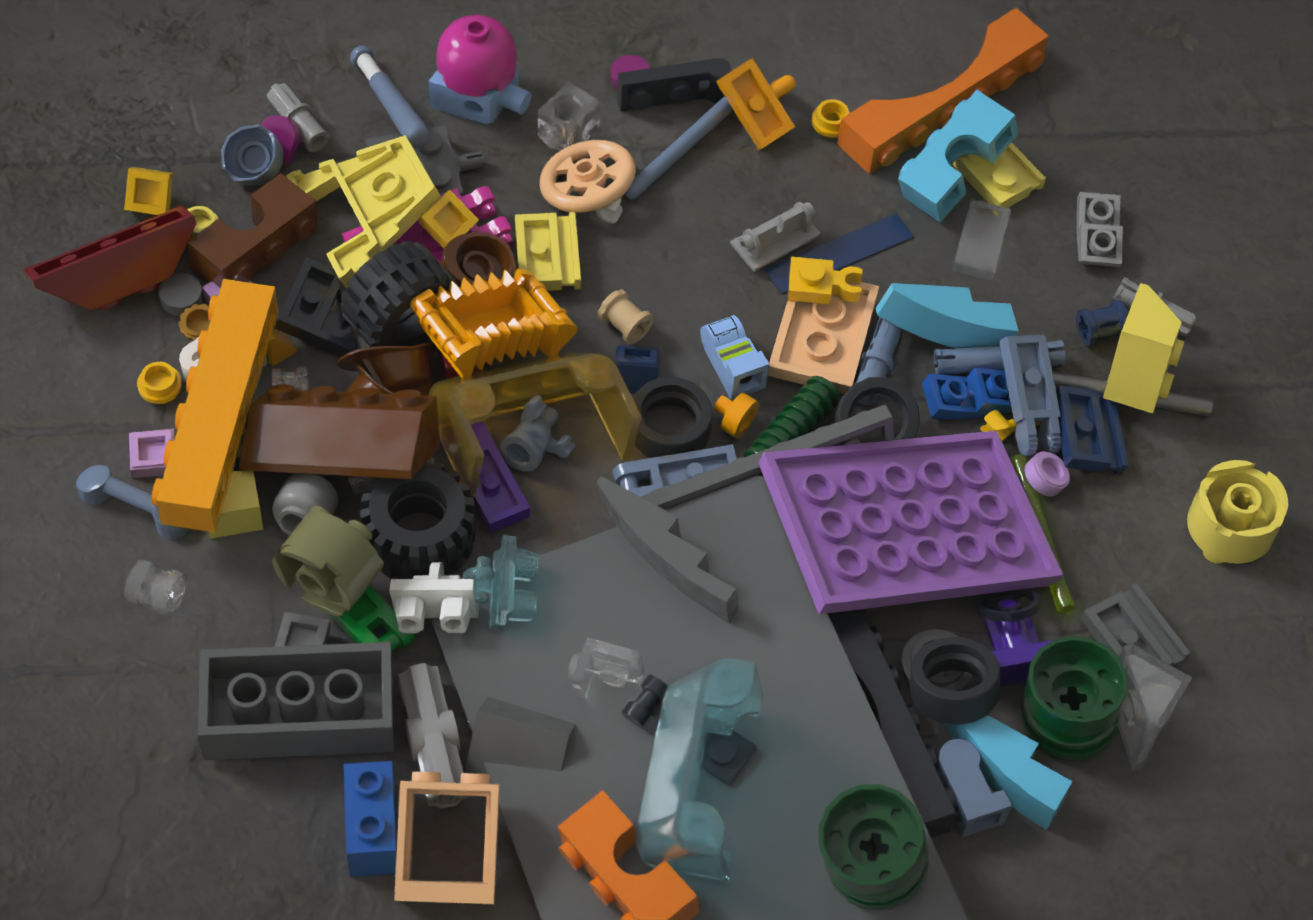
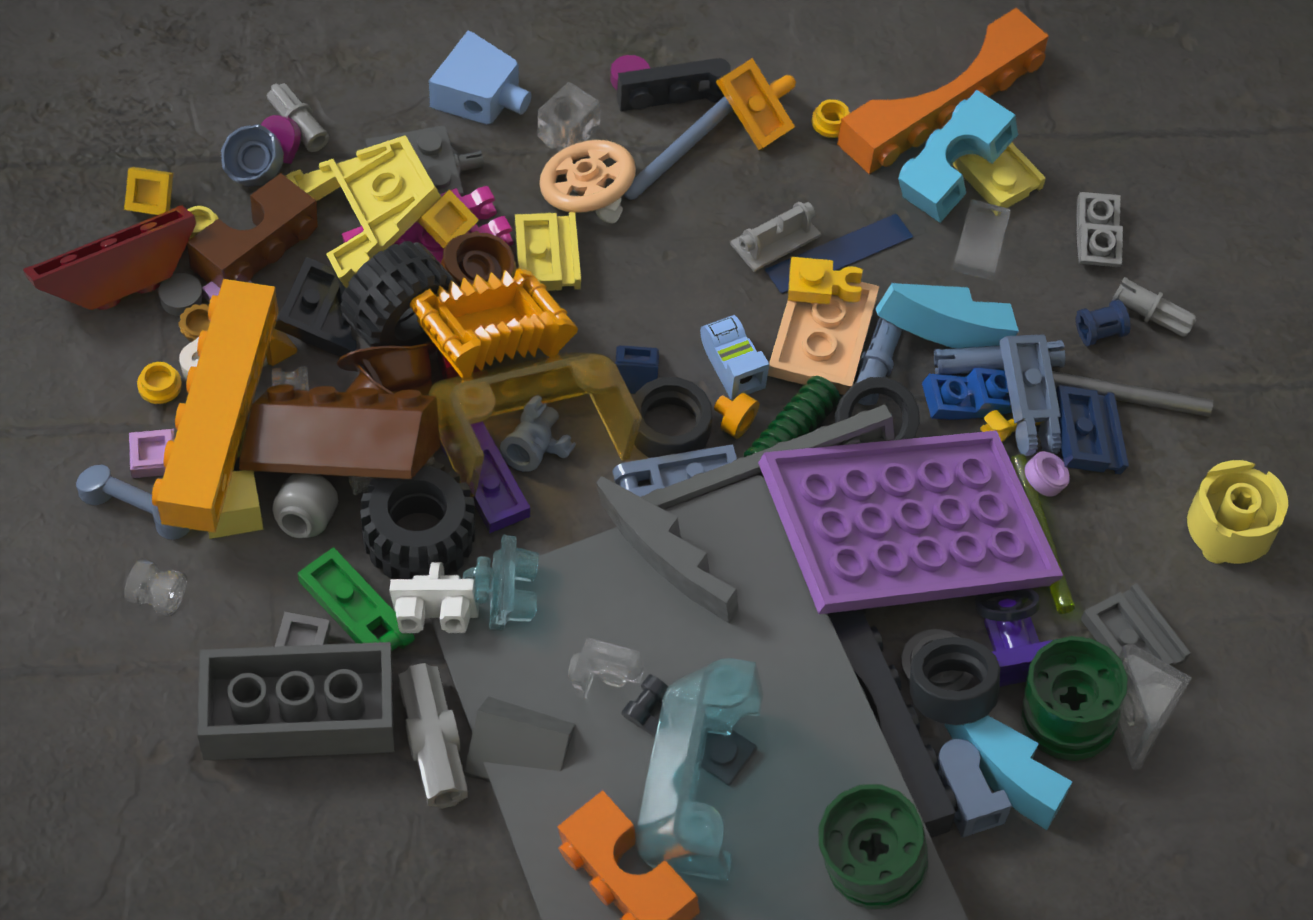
olive brick [272,506,384,616] -> none
blue brick [344,761,397,877] -> none
sand blue piece [350,45,430,148] -> none
light nougat window [394,771,500,904] -> none
dark pink cylinder [436,14,517,97] -> none
tan bush [597,289,654,345] -> none
light yellow slope [1103,283,1185,413] -> none

